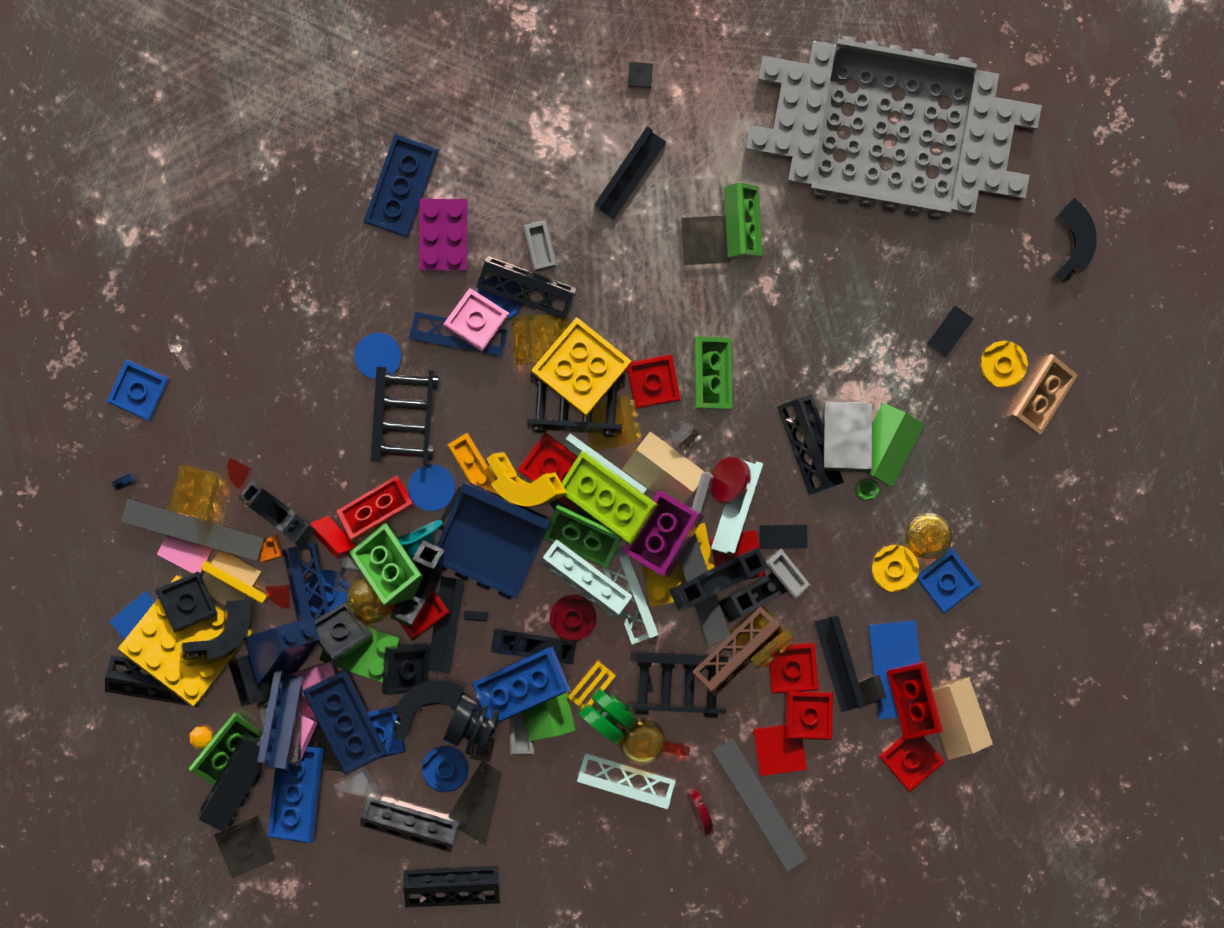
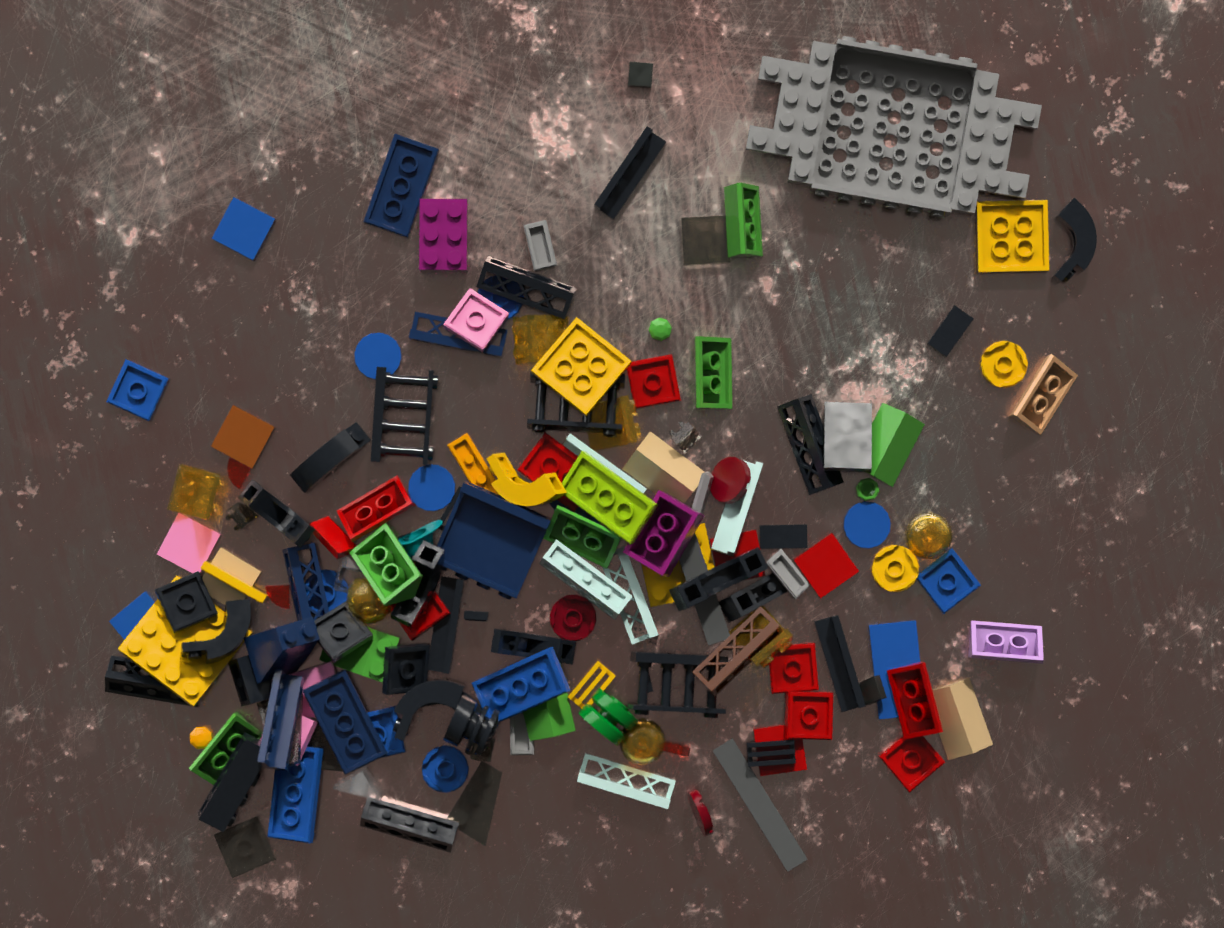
dark blue tile [111,473,136,491] -> none
dark grey tile [121,499,265,561] -> none
clear hand [168,335,190,369] -> none
orange tile [259,534,283,563] -> none
black fence [403,867,500,908] -> none
none -> blue tile [211,197,276,261]
none -> dark orange tile [211,405,275,469]
none -> clear smoke tile [226,501,259,530]
none -> black arch [290,422,371,493]
none -> bright green tile [649,318,672,341]
none -> black tile [747,739,796,767]
none -> red tile [794,533,859,599]
none -> blue tile [843,501,891,548]
none -> lavender slope [968,621,1044,664]
none -> yellow plate [976,200,1049,273]

